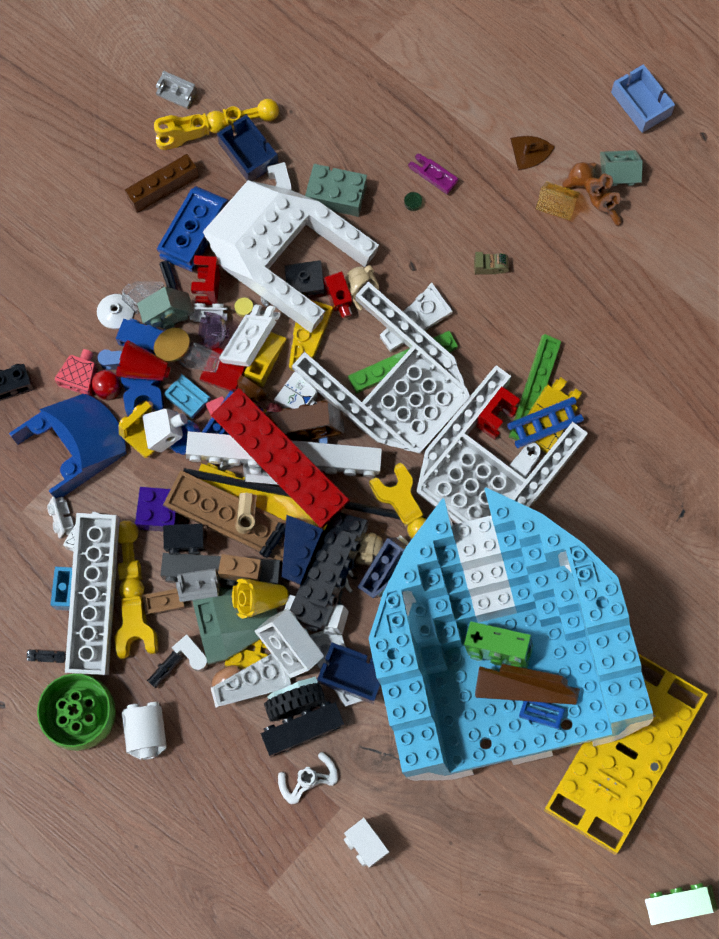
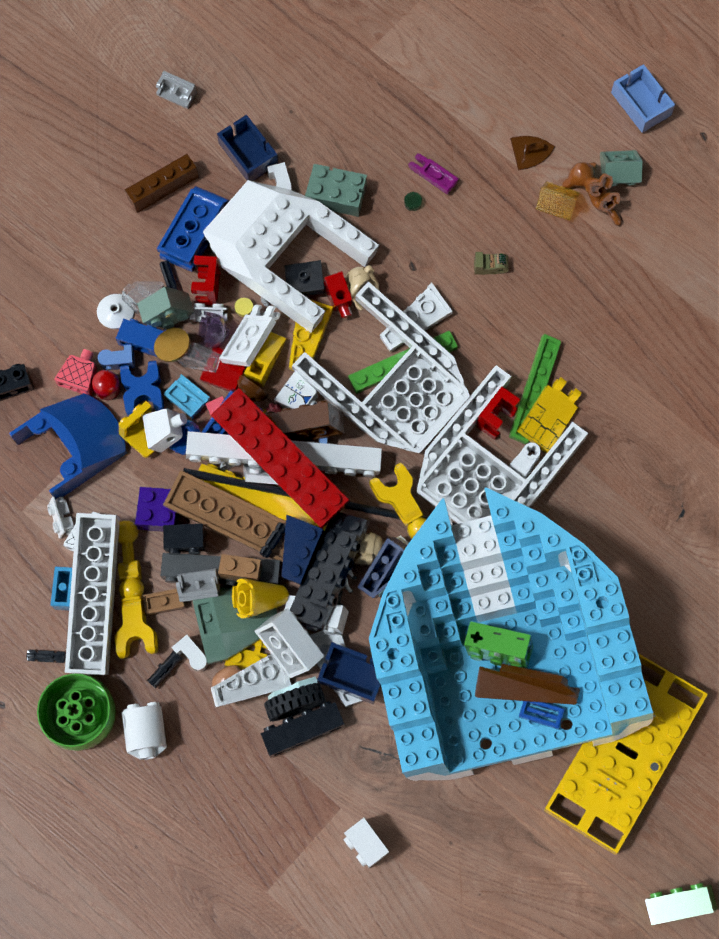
red cone [116,340,171,381] -> none
yellow piece [154,99,279,150] -> none
tan piece [235,493,257,534] -> none
white piece [278,752,338,804] -> none
blue bar [507,397,584,448] -> none

